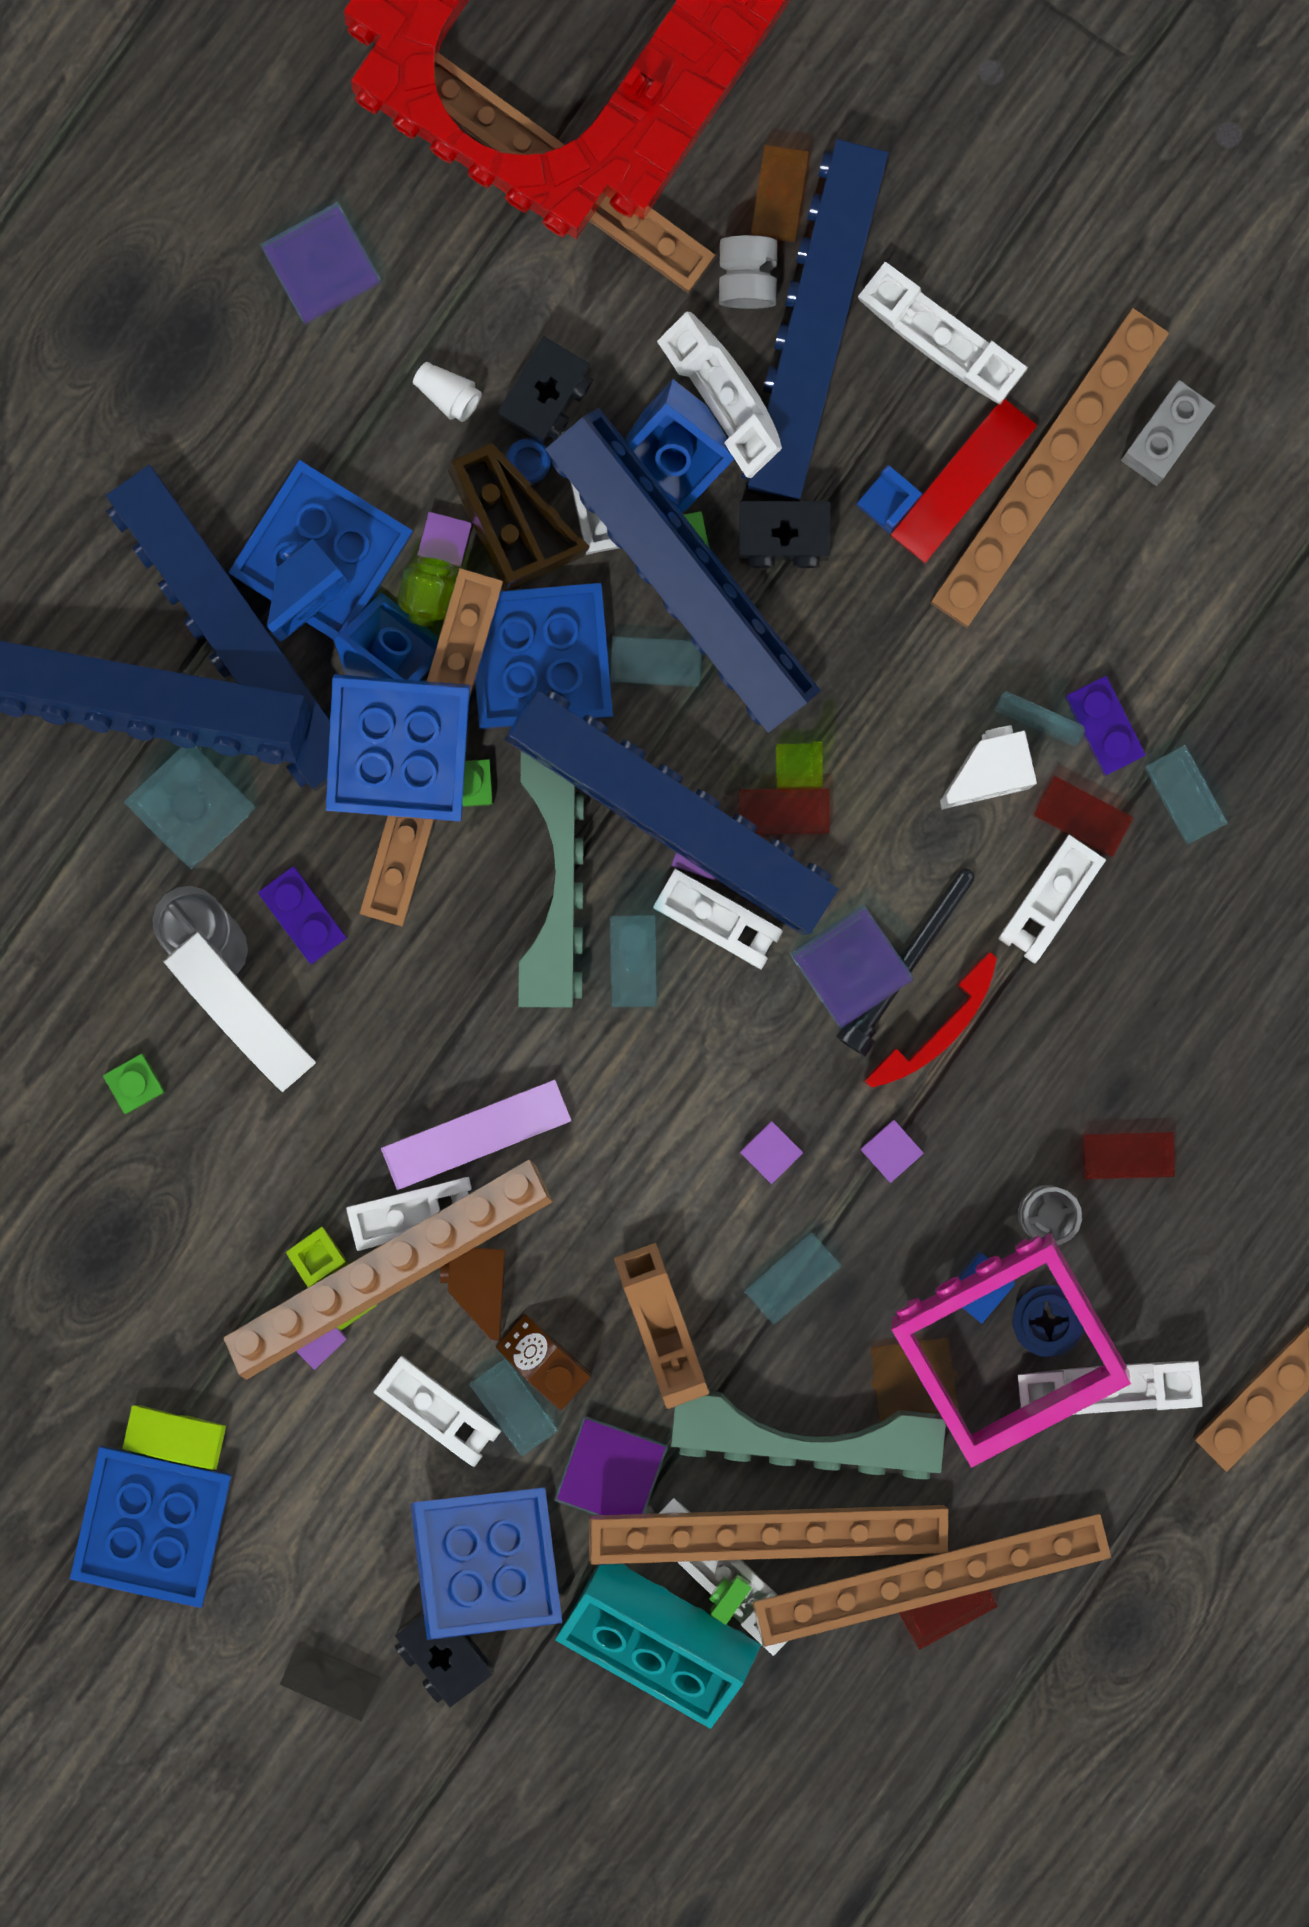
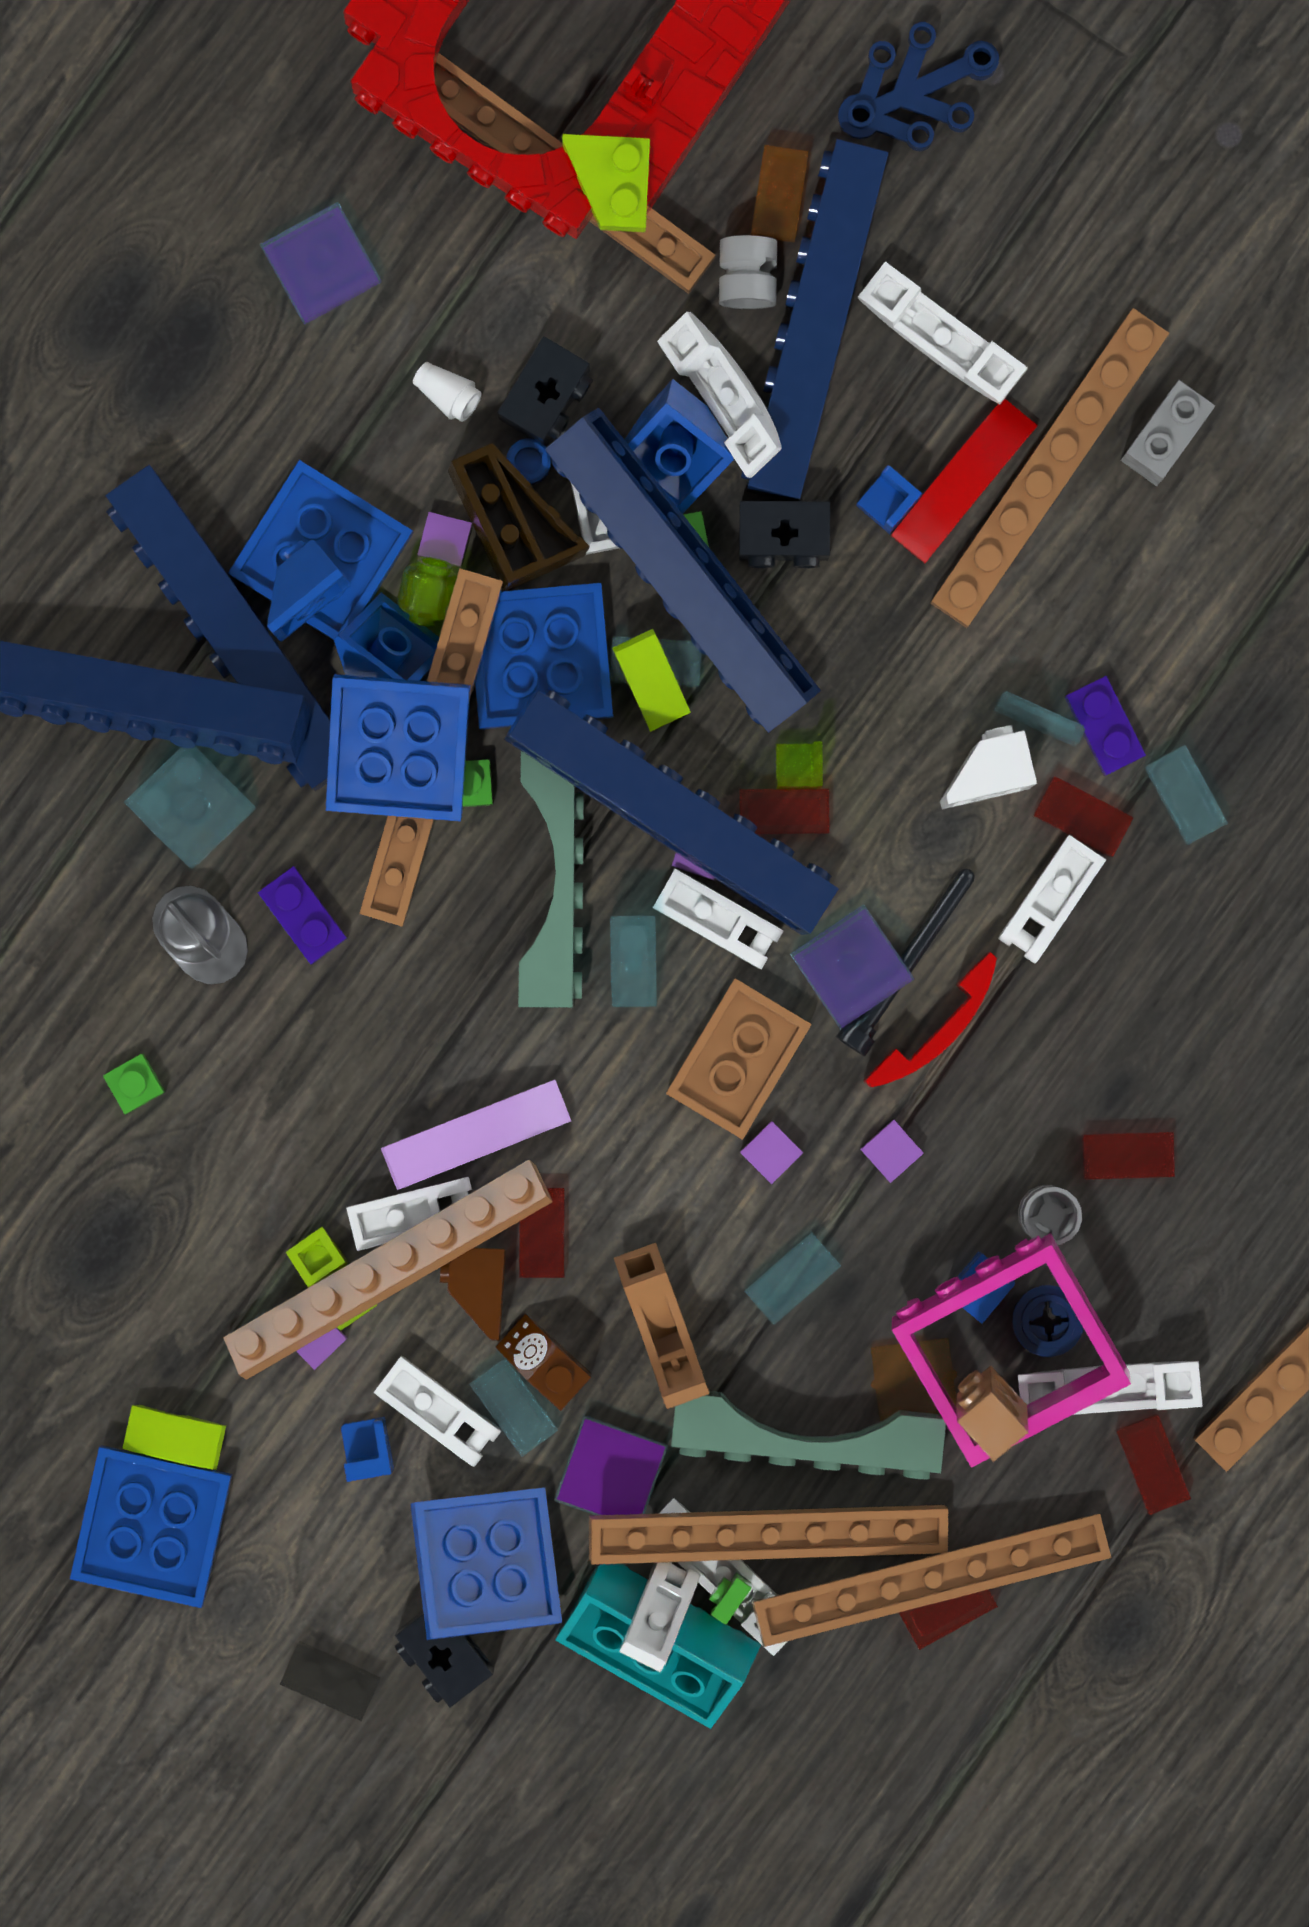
white slope [163,931,316,1092] -> none
none -> blue panel [341,1417,394,1482]
none -> clear red tile [519,1188,565,1278]
none -> lime wing [562,134,650,232]
none -> lime slope [612,629,691,732]
none -> white plate [619,1562,701,1672]
none -> medium nougat plate [666,978,812,1140]
none -> dark blue plant [838,22,999,151]
none -> medium nougat brick [957,1365,1029,1462]
none -> clear red tile [1115,1414,1191,1515]

